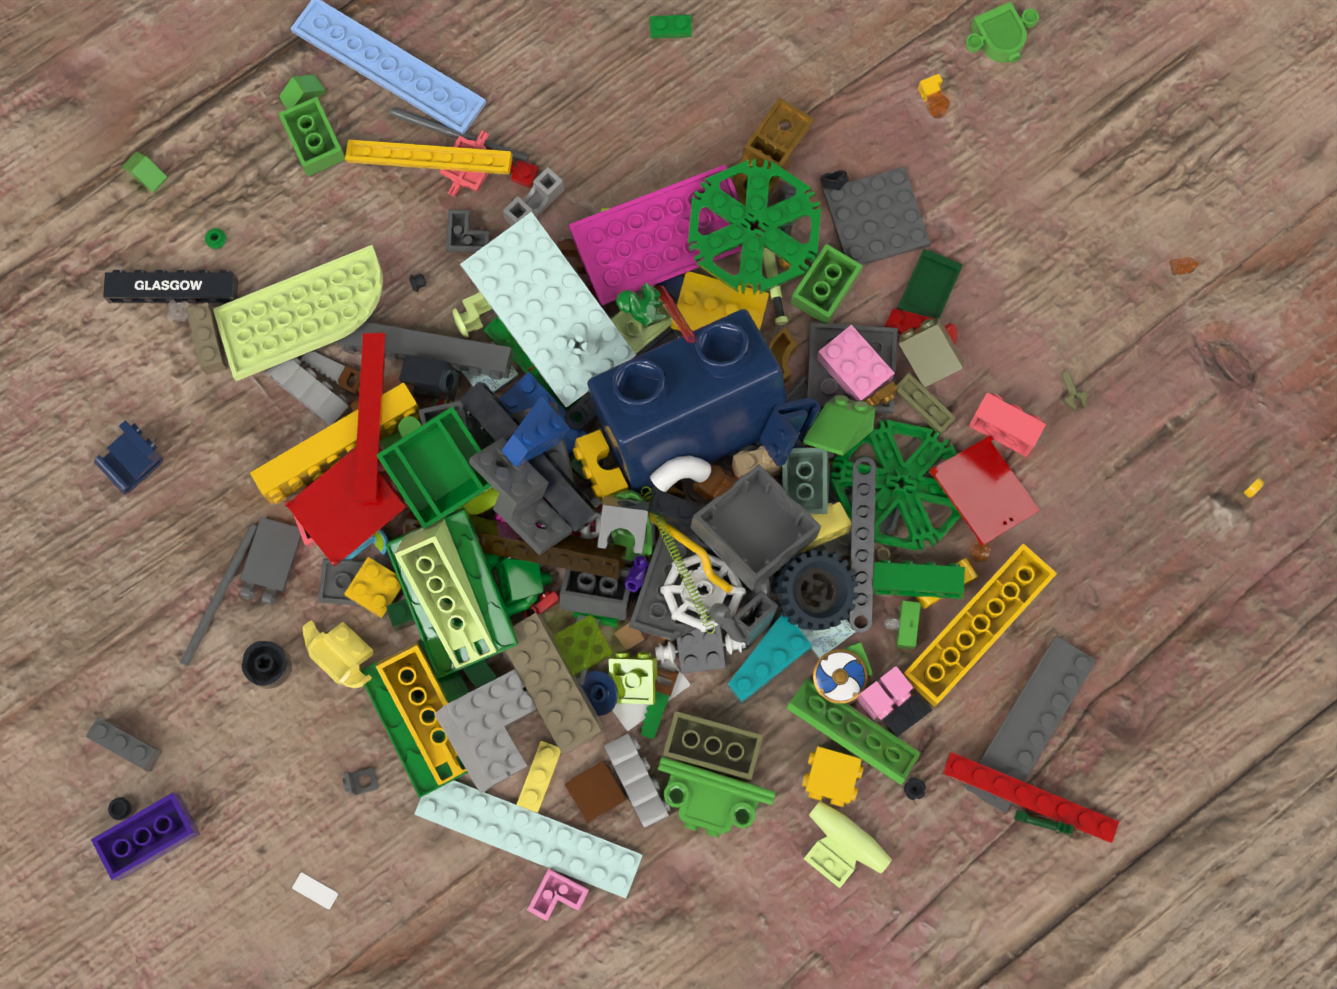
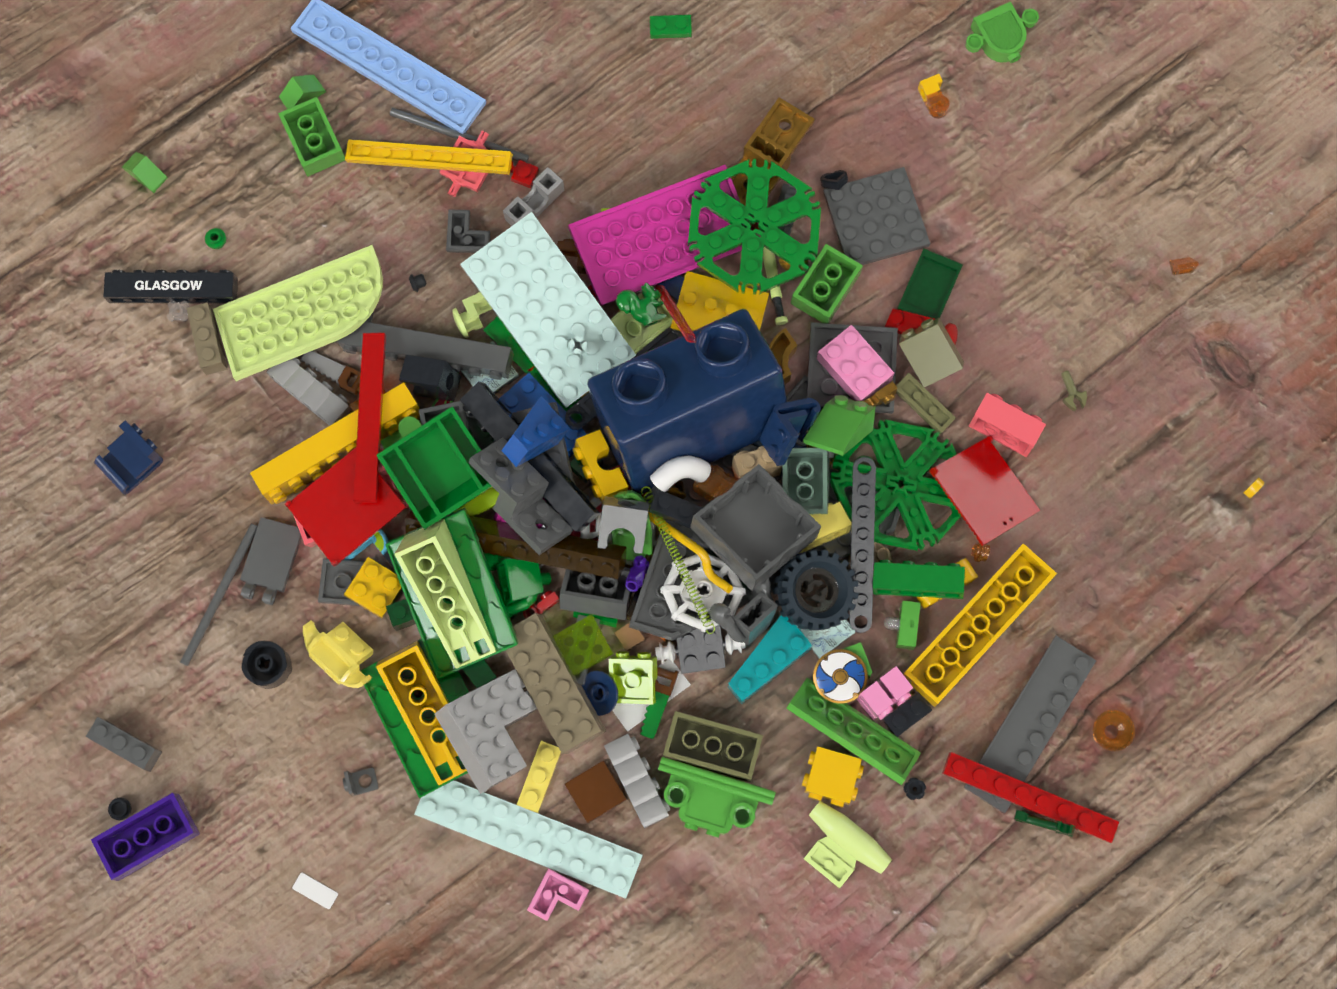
none -> clear orange piece [1093,710,1135,751]

